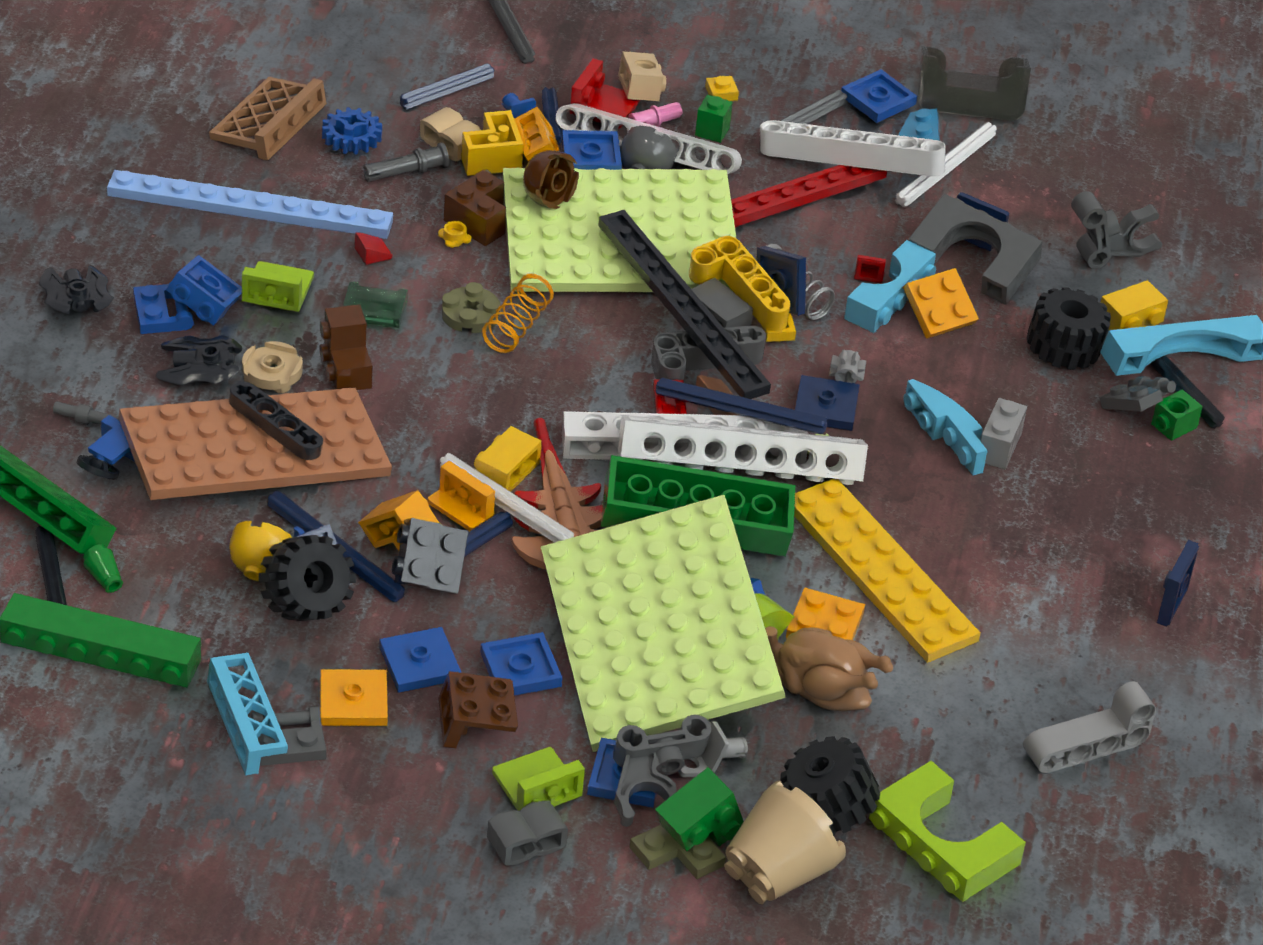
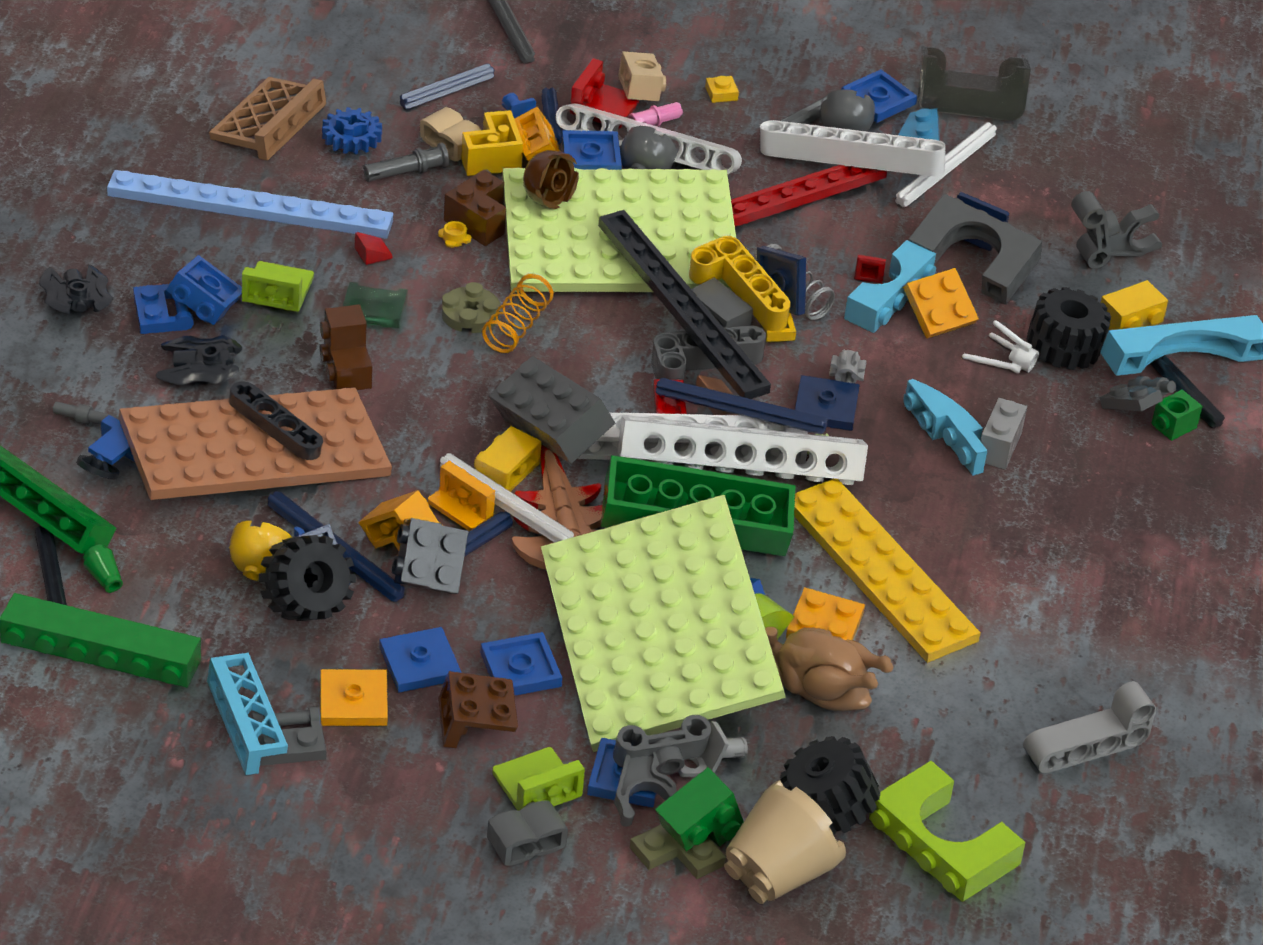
tan plate [242,341,303,393] -> none
green brick [695,95,733,143] -> none
dark blue plate [1157,540,1199,627] -> none
none -> dark grey brick [489,356,616,464]
none -> dark grey cylinder [820,90,875,132]
none -> white plant [962,320,1039,374]

